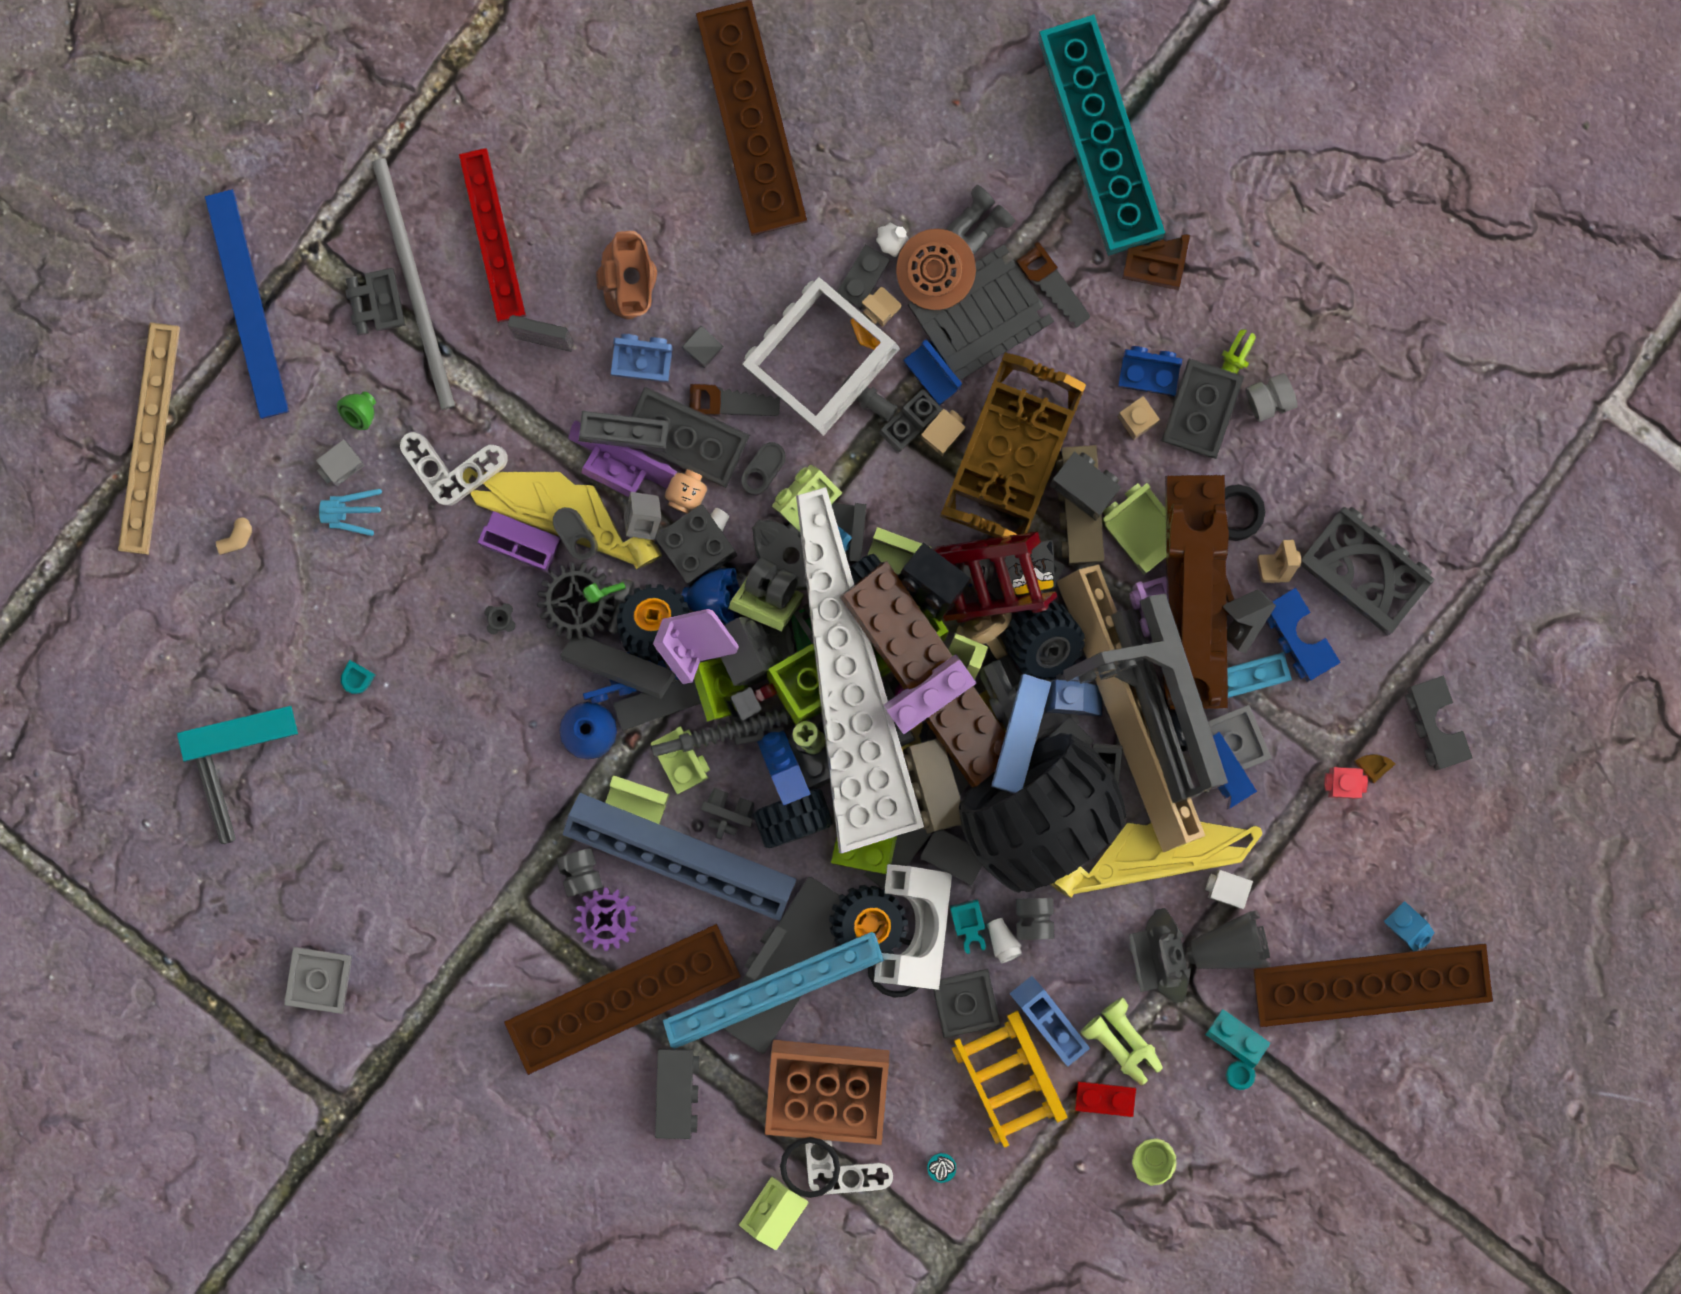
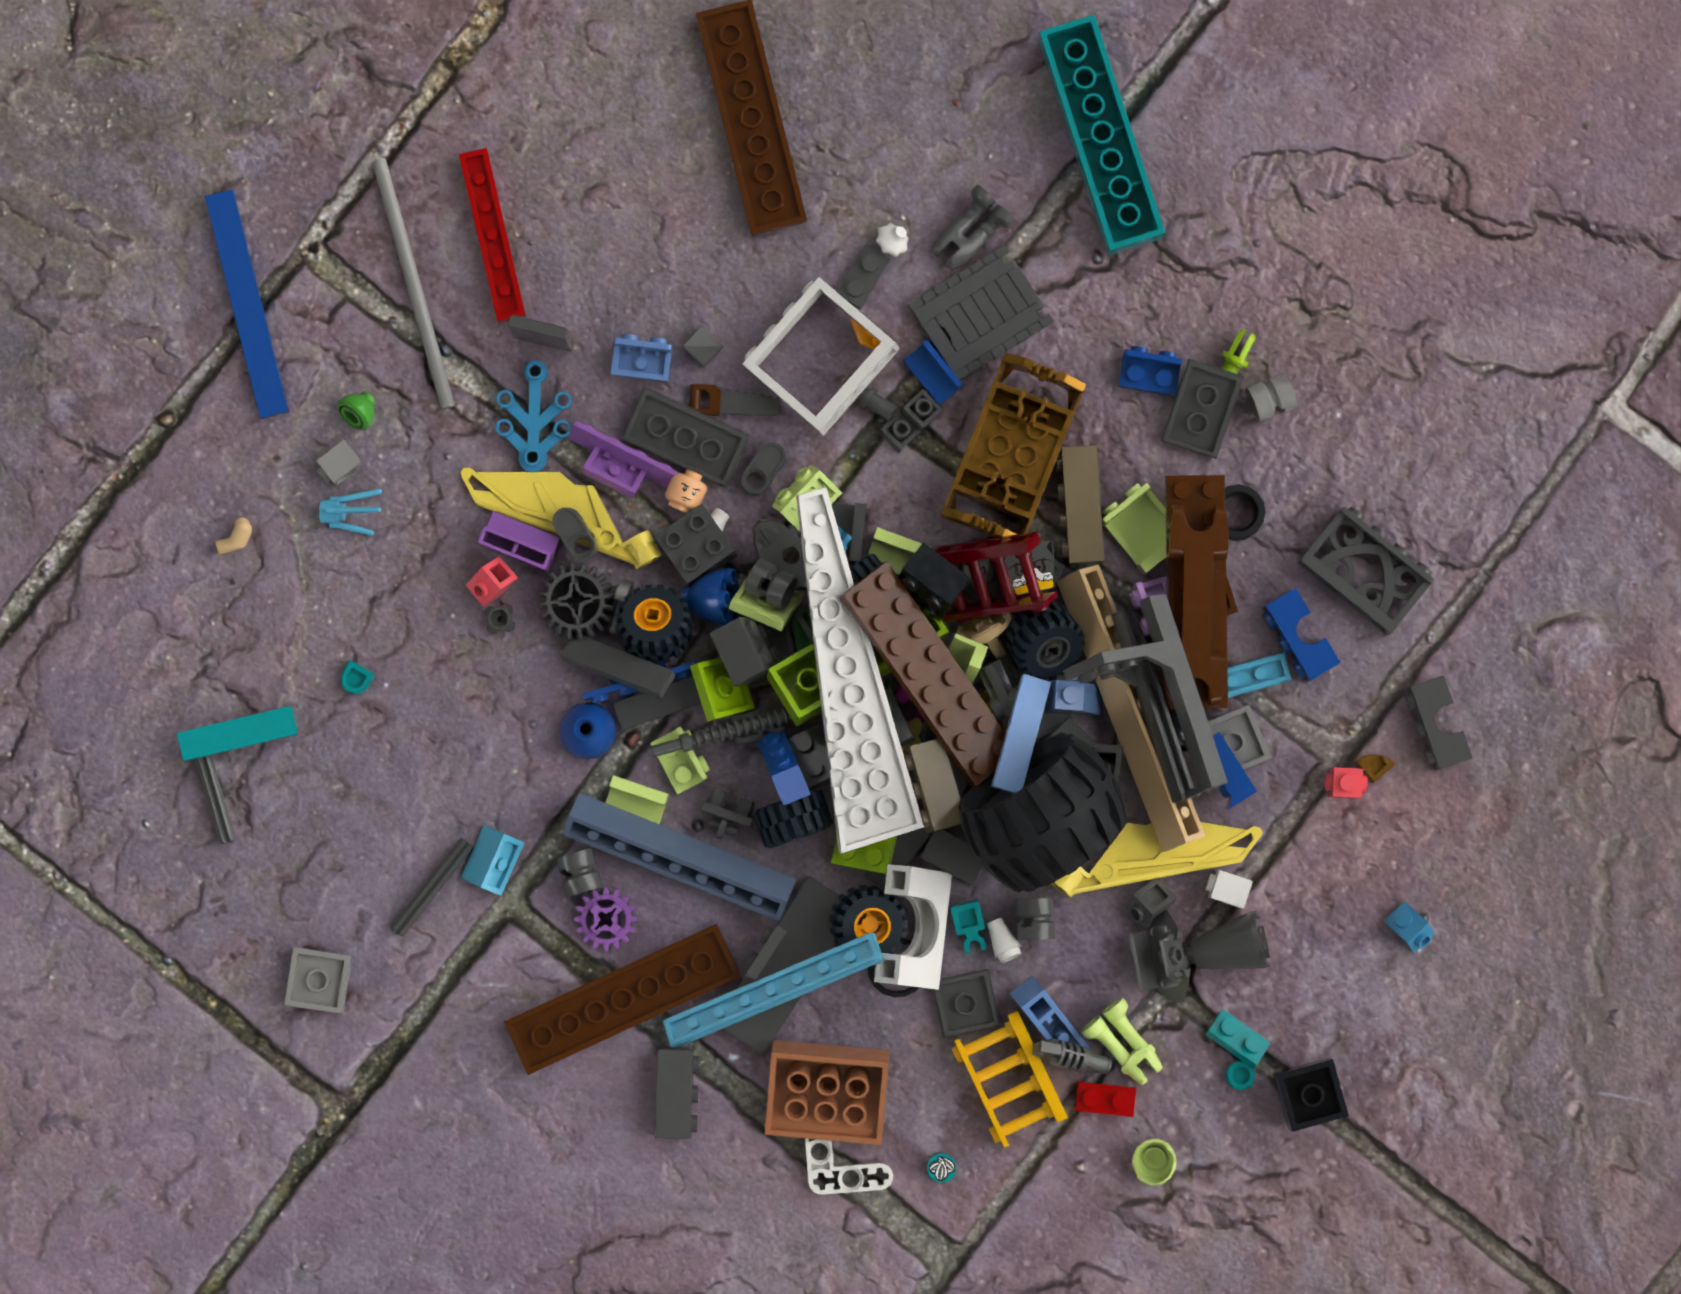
tan tile [118,322,180,555] -> none
dark grey plate [345,268,406,336] -> none
white beam [400,432,508,506] -> none
dark grey tile [578,411,669,452] -> none
bright green hand [583,582,626,603] -> none
nougat piece [596,231,657,319] -> none
light grey brick [624,492,661,540] -> none
lavender bracket [653,609,739,684] -> none
black piece [723,683,777,721] -> none
yellowish green panel [739,1176,808,1250] -> none
black piece [780,1137,840,1198] -> none
yellowish green bush [793,721,826,754] -> none
tan bracket [862,287,902,327] -> none
lavender arch [884,654,976,734] -> none
nougat wheel [896,229,976,310] -> none
tan brick [921,409,966,457] -> none
dark grey piece [1016,241,1090,328] -> none
dark grey brick [1050,451,1121,521] -> none
tan brick [1117,396,1160,440] -> none
reddish brown wing [1122,234,1190,291] -> none
dark grey slope [1223,589,1276,654] -> none
reddish brown plate [1253,943,1493,1027] -> none
tan bracket [1257,540,1301,583] -> none
none -> dark grey axle [391,838,472,936]
none -> medium azure panel [461,825,525,896]
none -> coral brick [465,556,518,607]
none -> dark azure plant [496,360,572,472]
none -> dark grey hinge [1032,1038,1112,1074]
none -> dark grey bracket [1126,878,1177,929]
none -> black brick [1273,1058,1349,1132]

